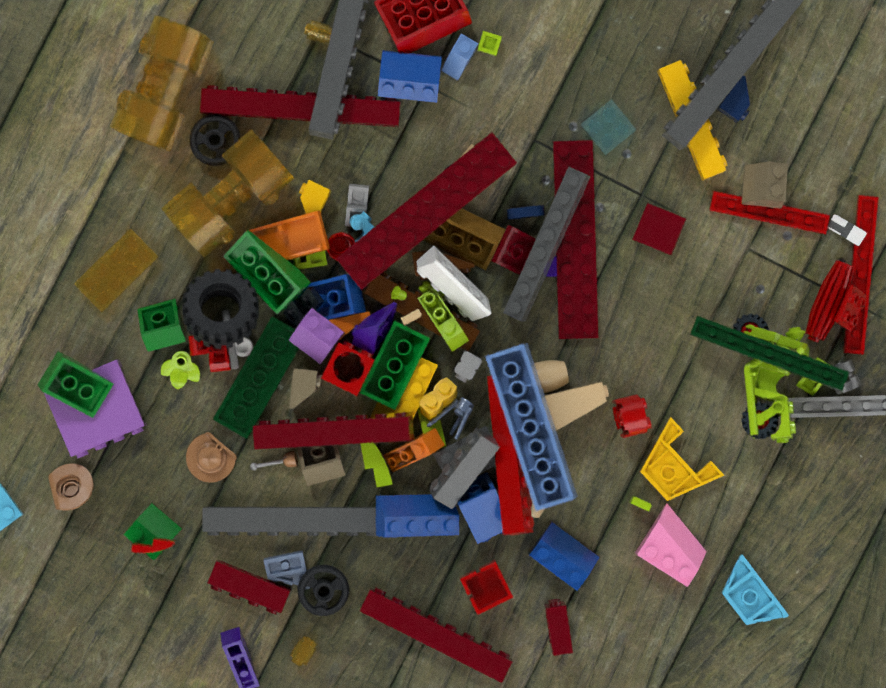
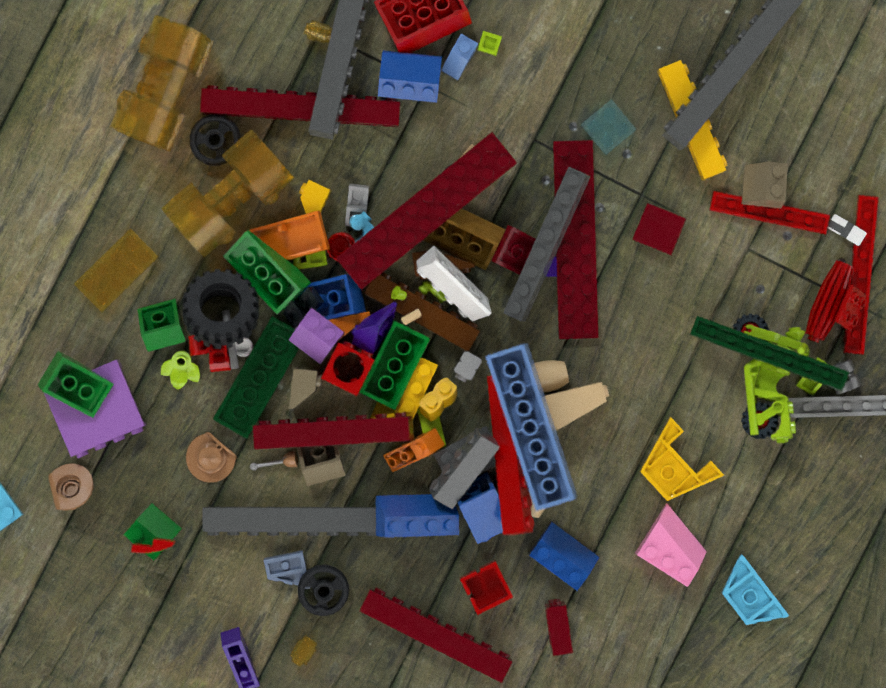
dark red brick [207,560,291,615] -> none
lime slope [361,443,393,487] -> none
lime slope [417,288,469,352] -> none
sand blue plant [427,397,474,440] -> none
dark blue beam [507,205,545,220] -> none
red brick [612,394,651,438] -> none
lime tile [629,496,652,511] -> none
dark blue slope [717,75,750,123] -> none

